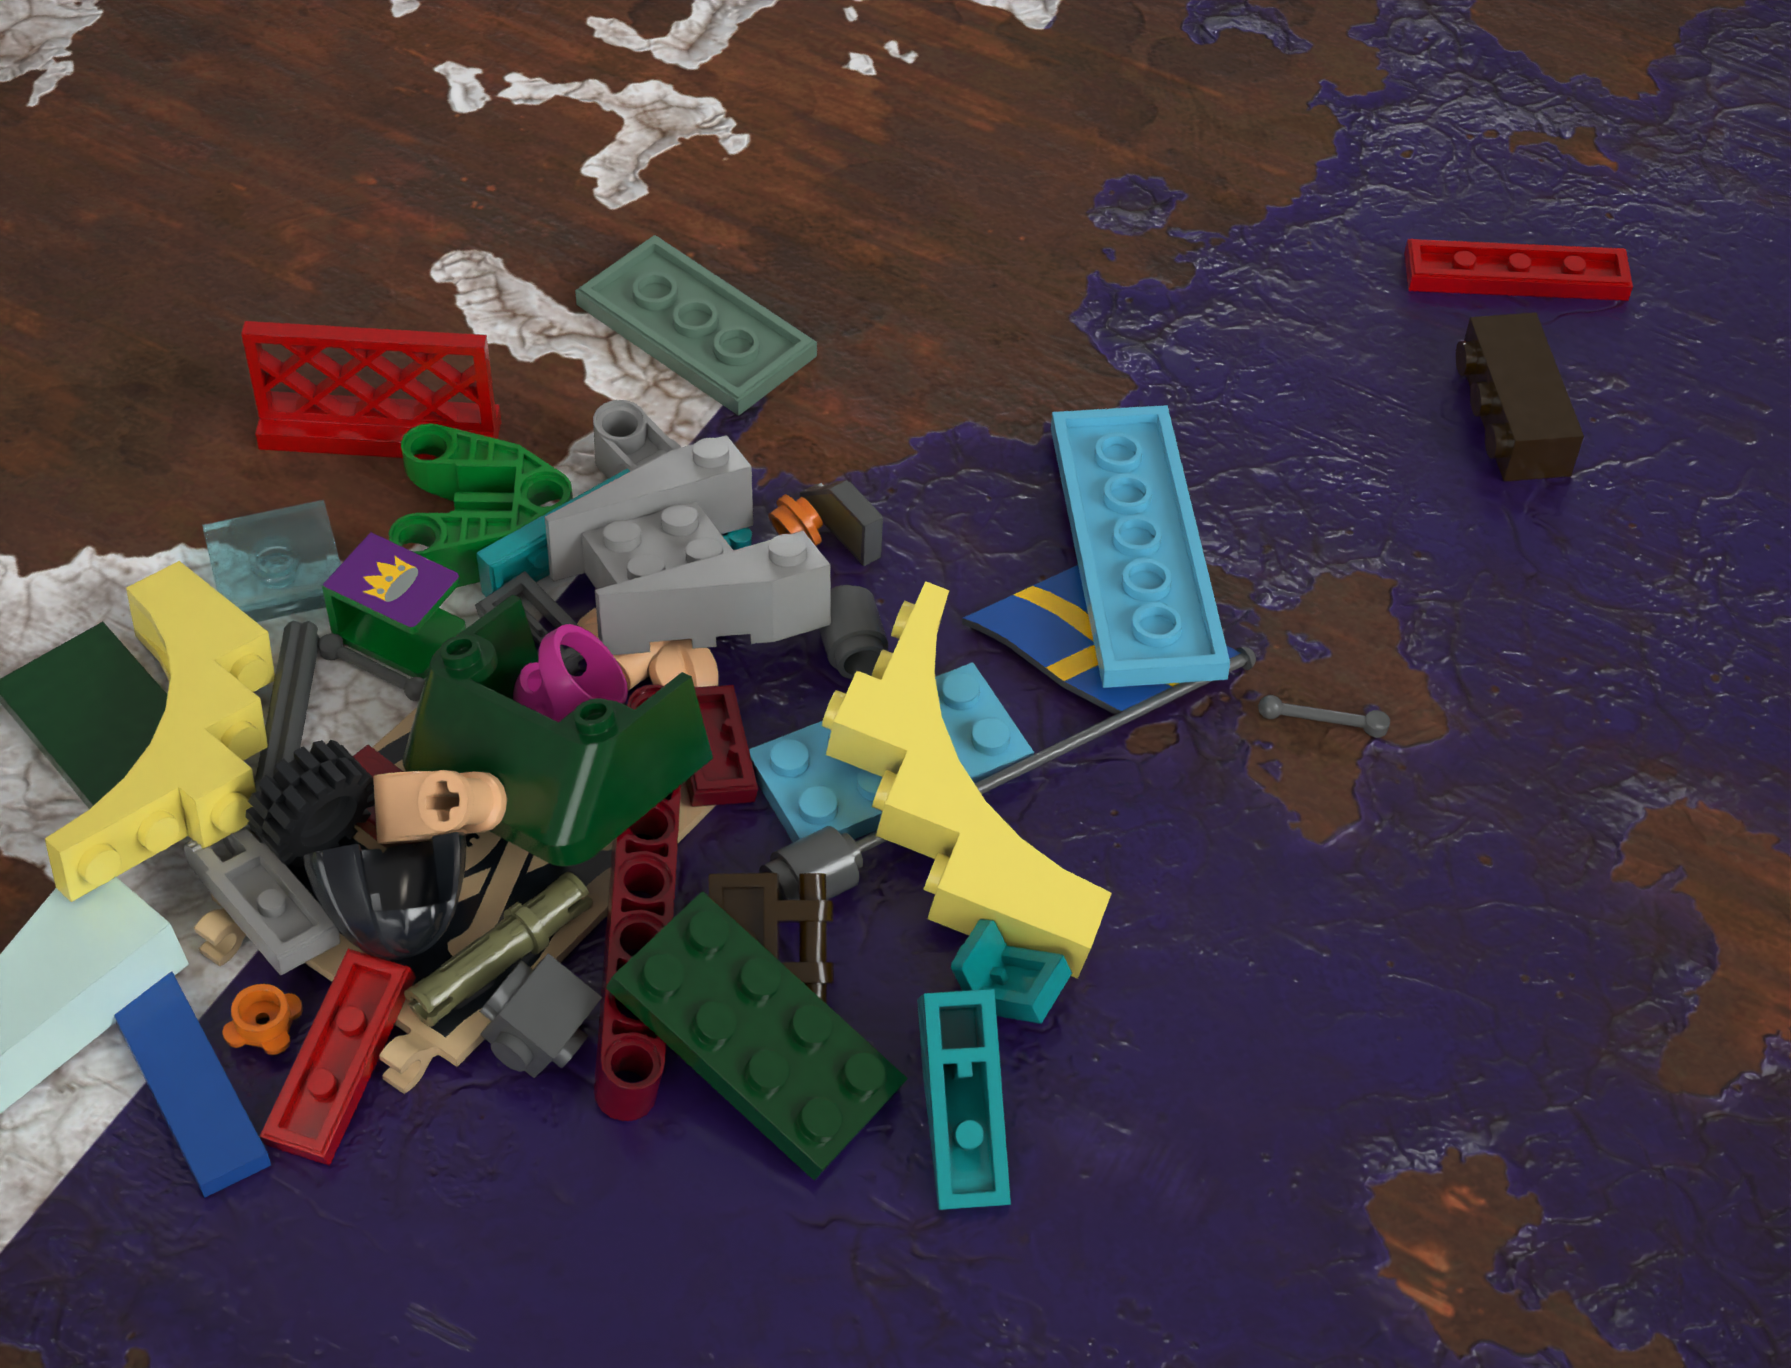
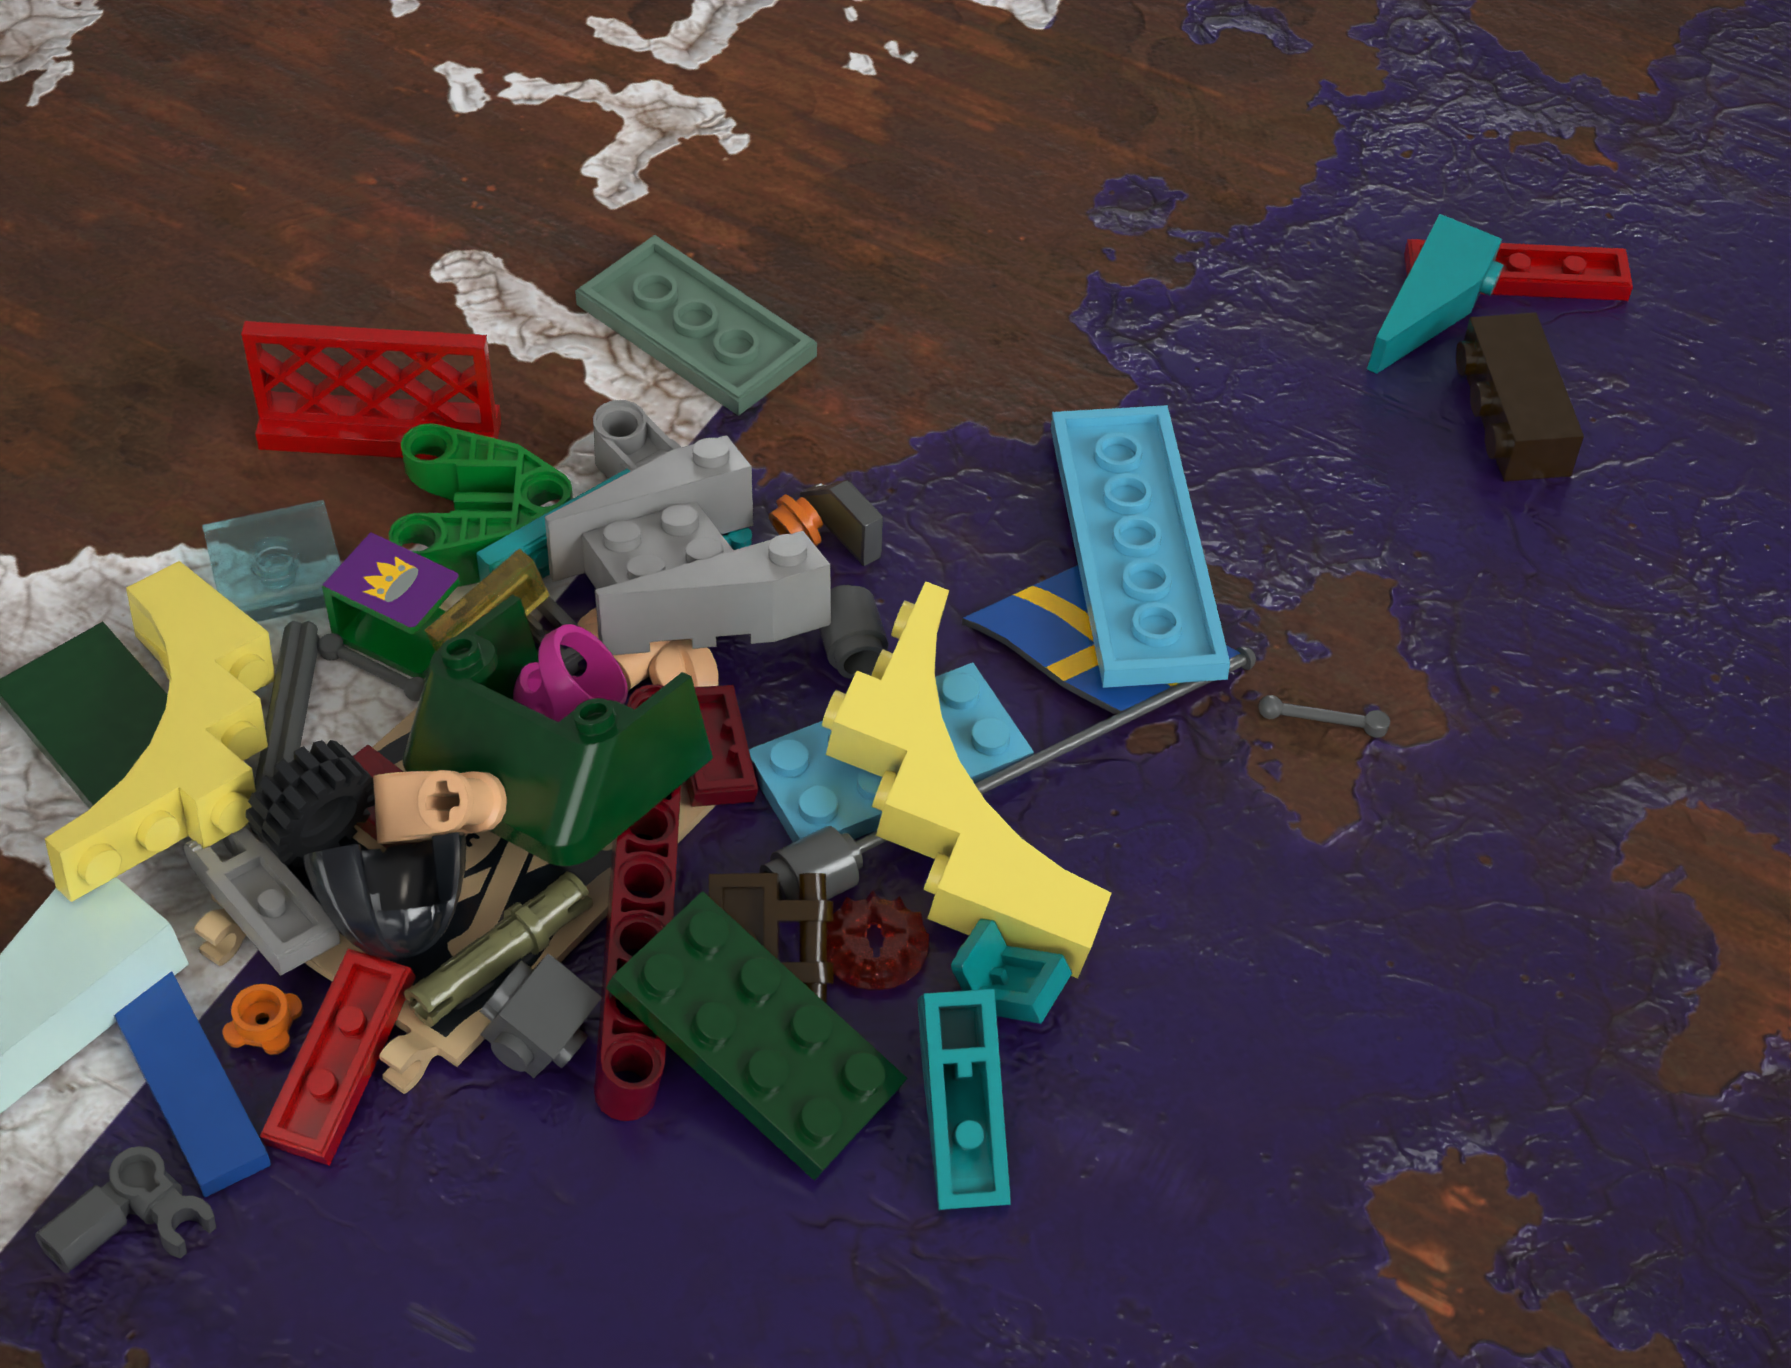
none -> dark grey bar [35,1146,216,1273]
none -> clear yellow tile [425,548,549,651]
none -> clear red gear [827,891,929,990]
none -> teal slope [1367,214,1504,374]

